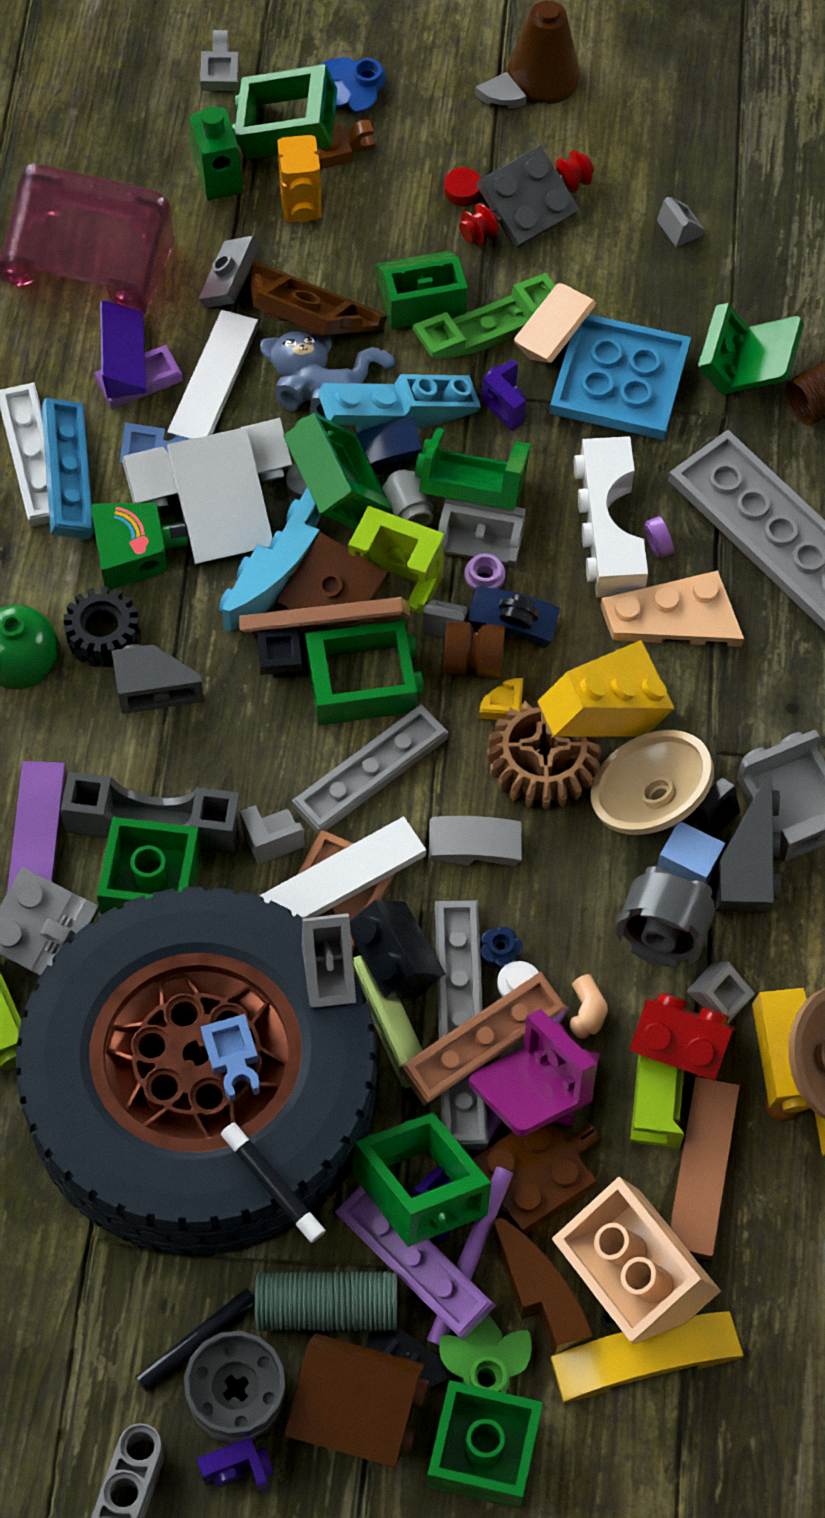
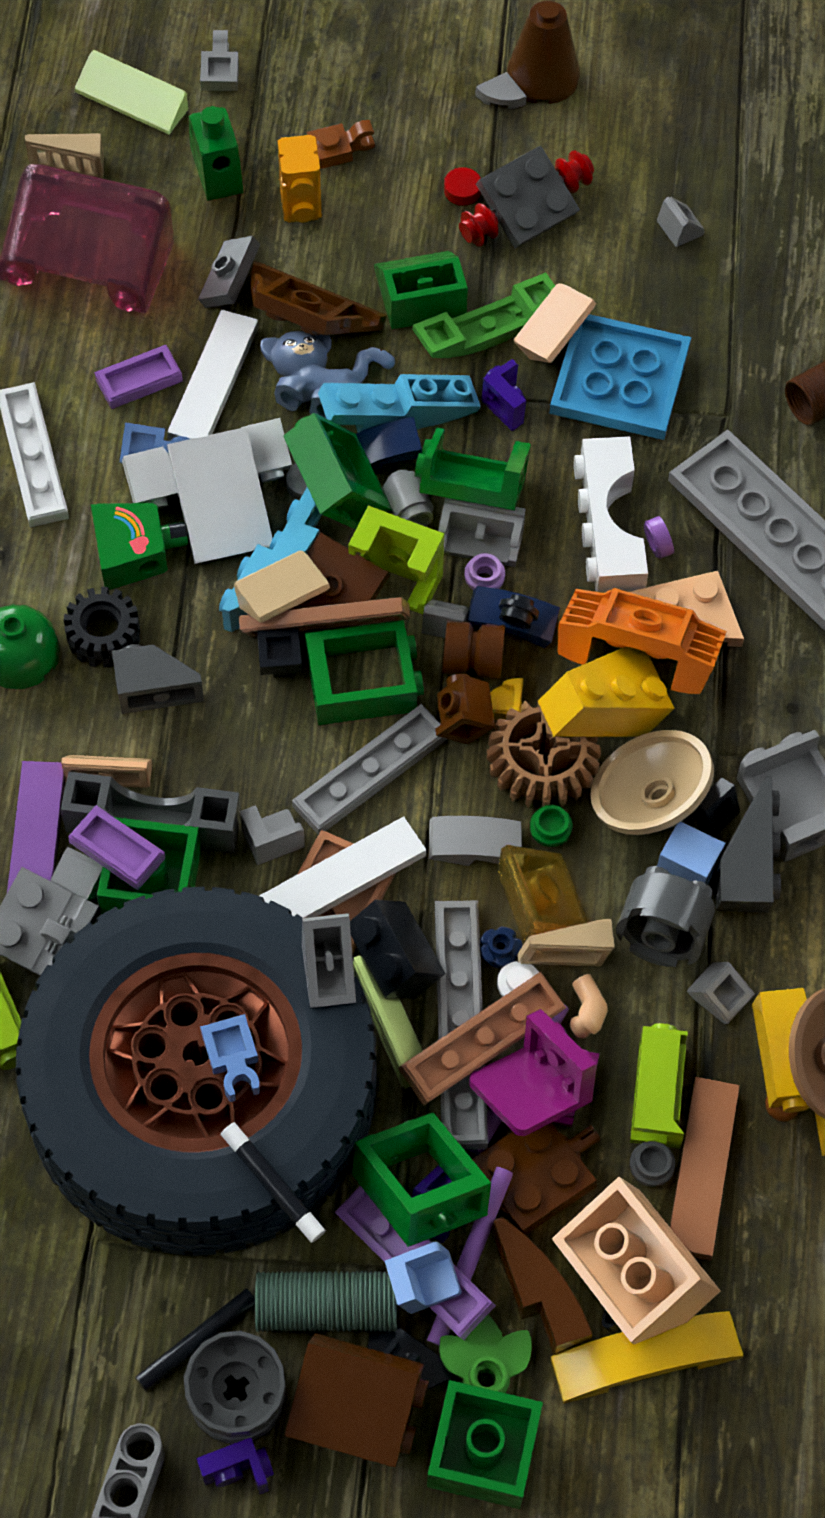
dark azure tile [42,398,94,540] -> none
dark purple slope [100,301,147,398] -> none
green window [232,64,338,160] -> none
blue plate [319,57,386,113] -> none
red bracket [629,992,735,1081] -> none
green bracket [698,303,804,395] -> none
none -> tan slope [25,133,104,179]
none -> light grey slope [50,847,103,900]
none -> light nougat slope [61,755,152,788]
none -> medium lavender tile [68,805,165,890]
none -> yellowish green slope [74,50,188,135]
none -> tan slope [234,550,330,623]
none -> light blue panel [385,1242,462,1314]
none -> reddish brown brick [435,674,495,745]
none -> clear yellow slope [498,845,588,943]
none -> tan slope [517,919,615,967]
none -> green plate [530,805,573,847]
none -> orange plate [558,588,727,694]
none -> dark grey plate [629,1141,675,1187]

